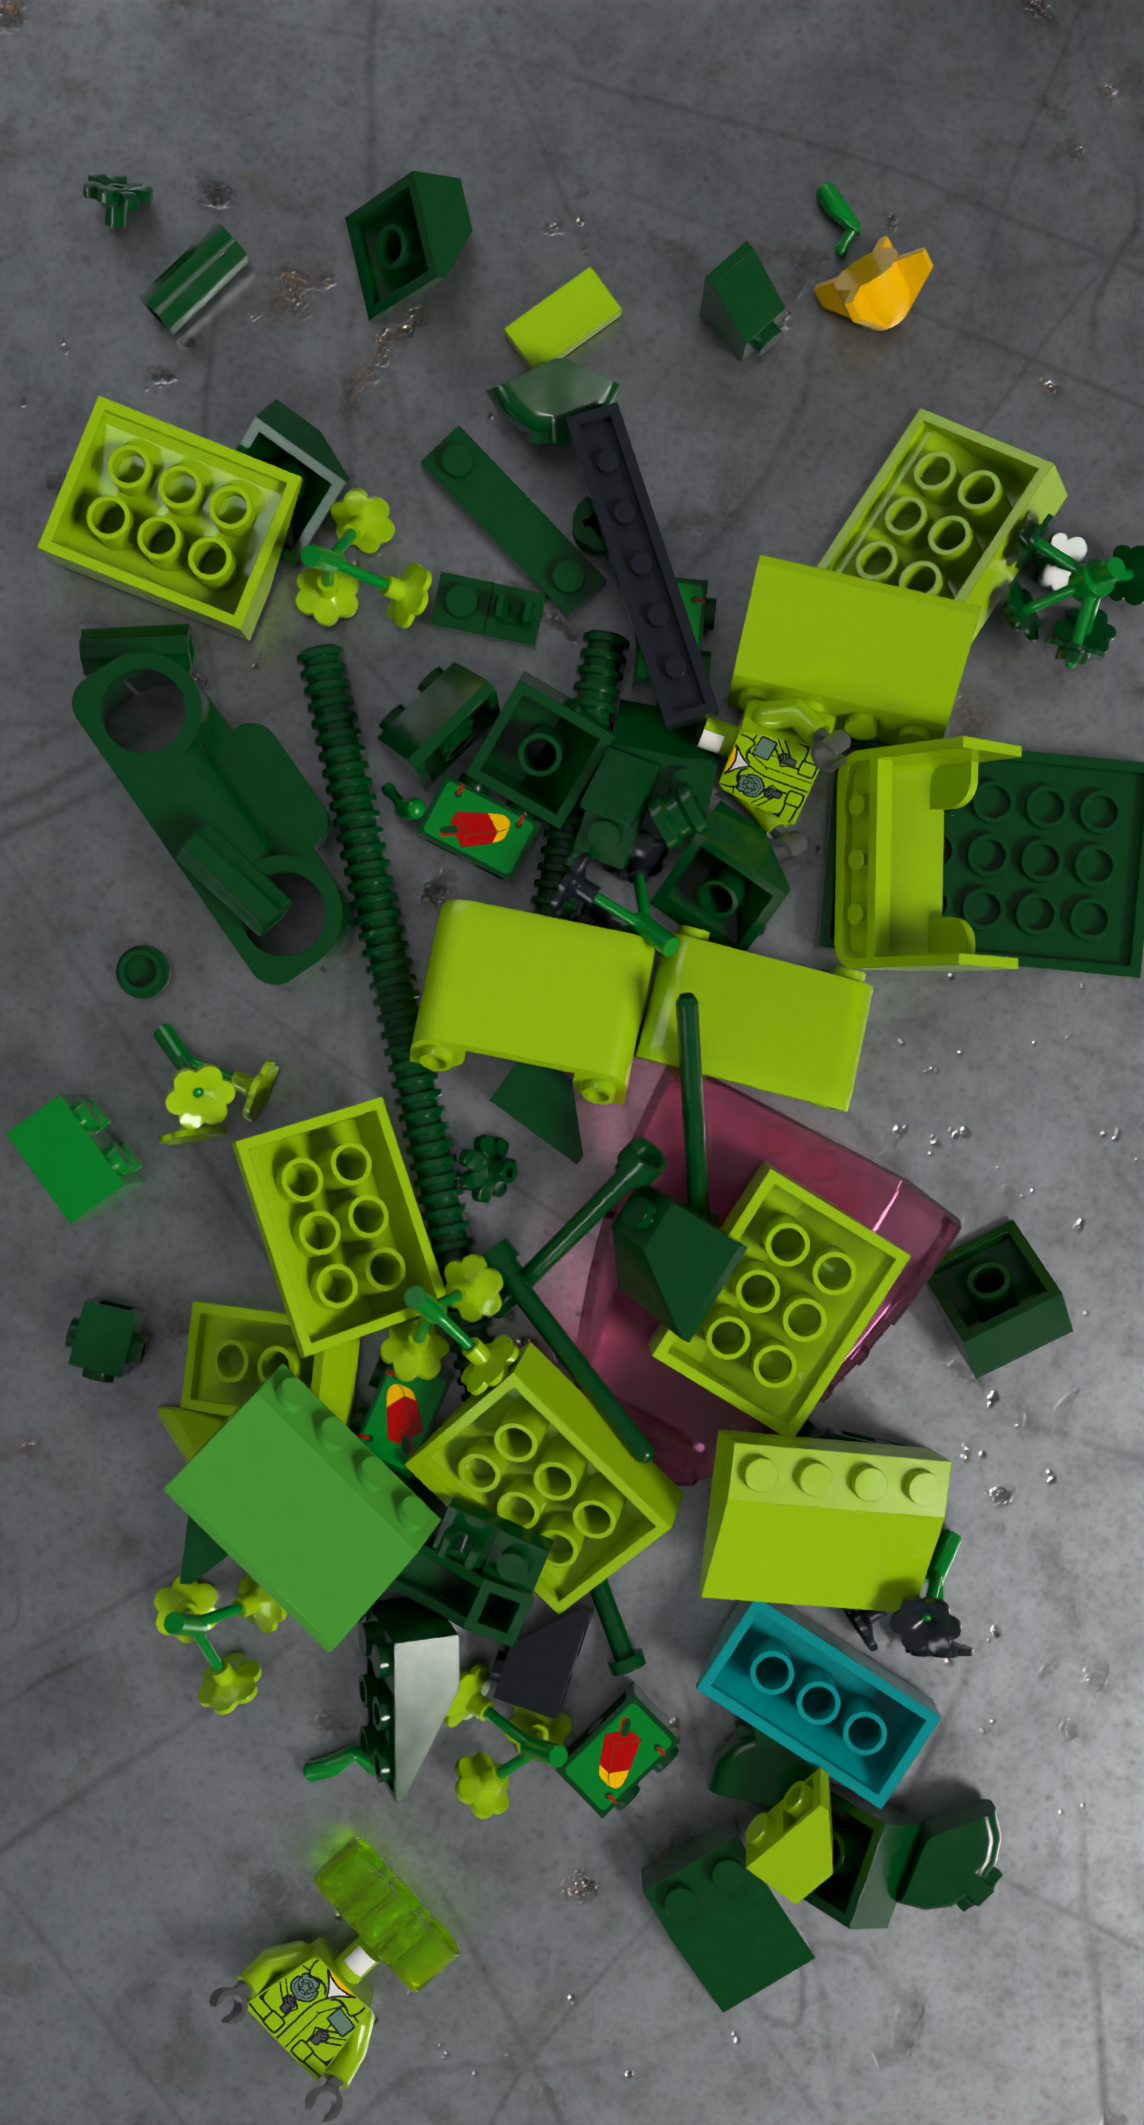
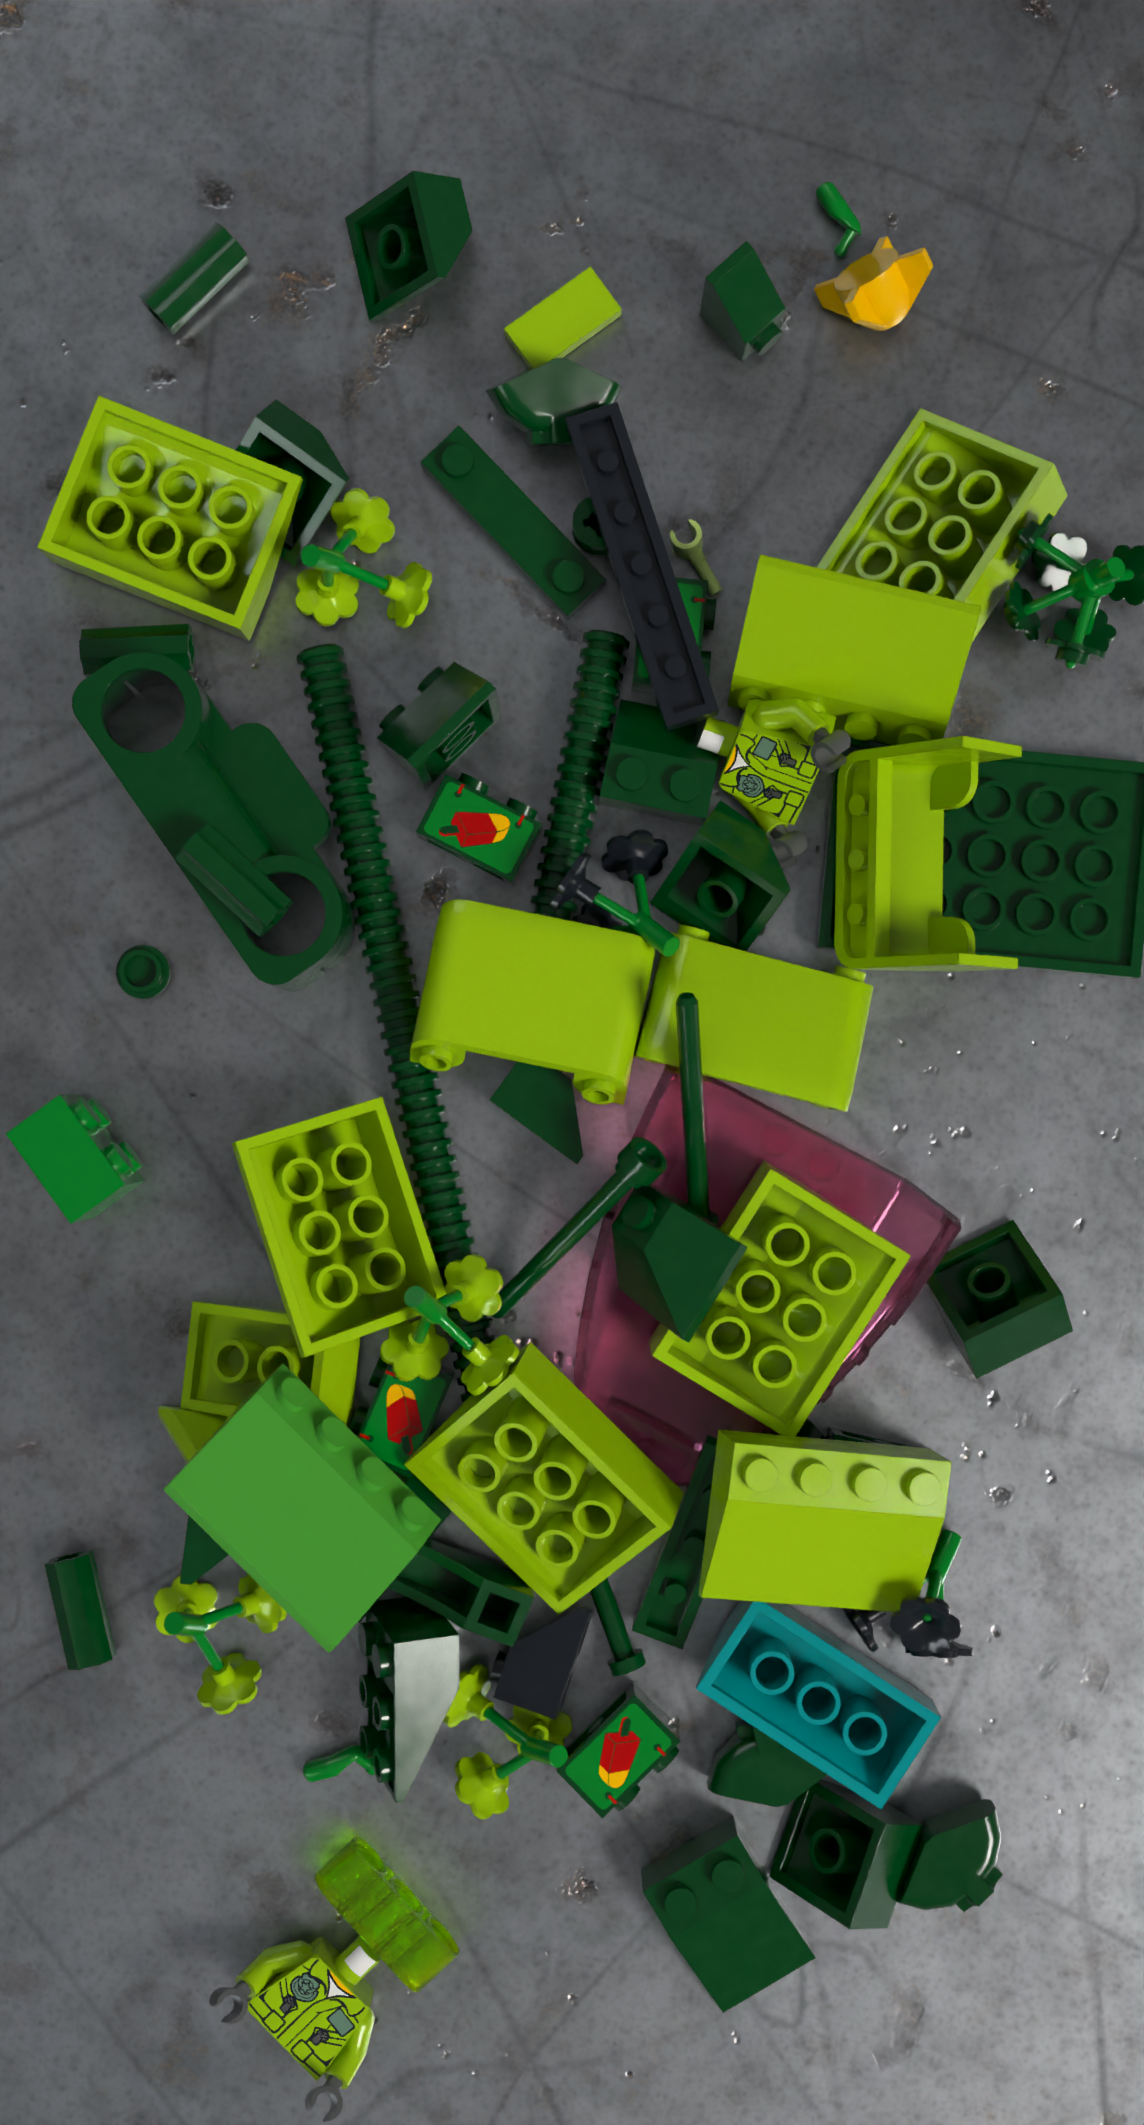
dark green brick [65,1296,148,1383] -> none
dark green plant [83,173,153,228] -> none
lime plant [153,1024,279,1146] -> none
green piece [381,782,426,820] -> none
dark green plate [430,572,546,650] -> none
dark green plate [432,1496,555,1594] -> none
dark green plant [458,1134,518,1203] -> none
dark green slope [466,671,615,829] -> none
dark green piece [481,1238,655,1464] -> none
dark green slope [572,746,662,870] -> none
dark green wheel [647,780,711,850] -> none
lime slope [745,1767,833,1905] -> none
none -> dark green axle [44,1550,117,1670]
none -> dark green plate [632,1435,717,1649]
none -> yellowish green hand [670,519,723,596]

